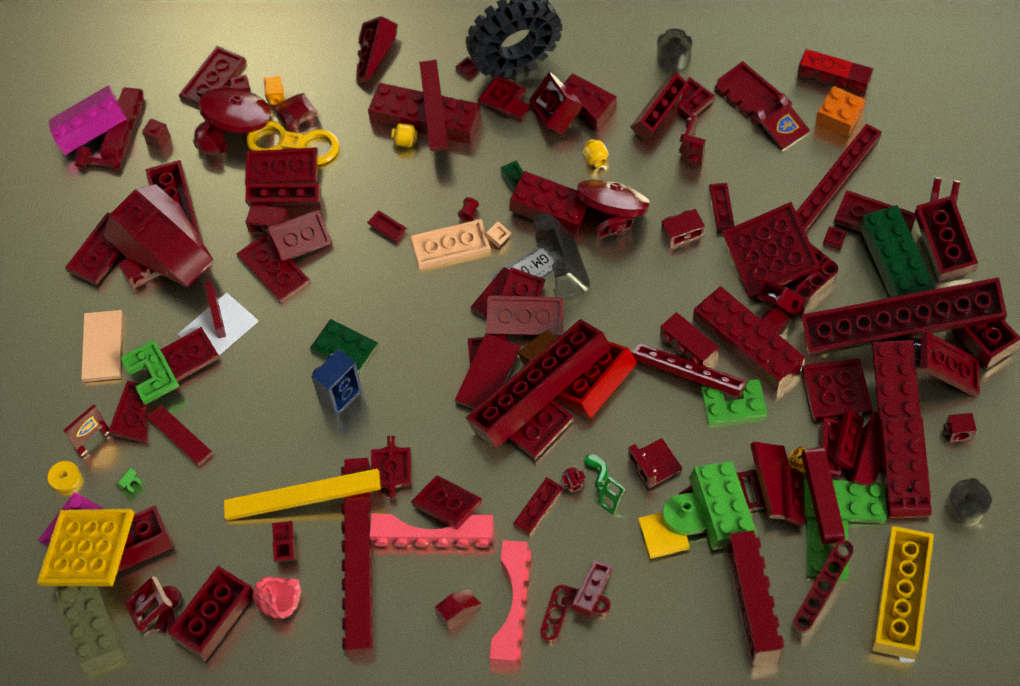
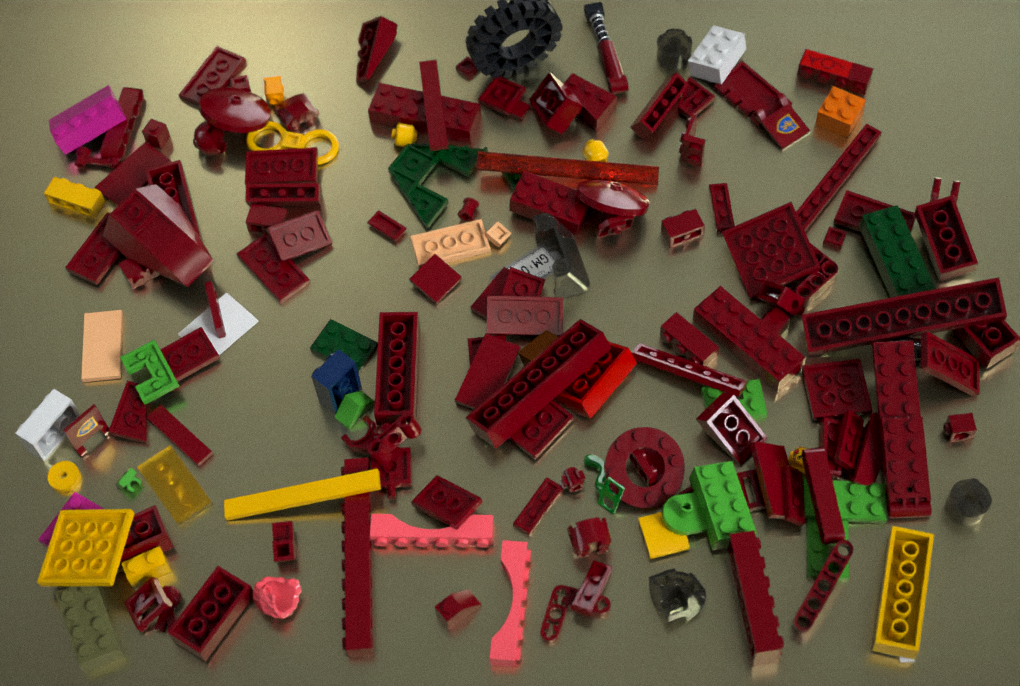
none -> white brick [15,389,80,461]
none -> yellow brick [44,177,106,219]
none -> dark red tile [94,141,171,207]
none -> yellow brick [121,546,172,589]
none -> clear yellow tile [137,445,213,527]
none -> bright green slope [335,390,375,429]
none -> dark red piece [341,413,422,465]
none -> dark red brick [374,312,420,425]
none -> dark green wing [388,143,488,229]
none -> dark red tile [409,254,462,305]
none -> clear red plate [476,151,659,186]
none -> dark red brick [567,517,613,558]
none -> dark red piece [584,1,629,95]
none -> dark red plate [604,427,685,508]
none -> clear smoke brick [649,568,706,622]
none -> white brick [688,25,746,85]
none -> dark red slope [696,392,768,465]

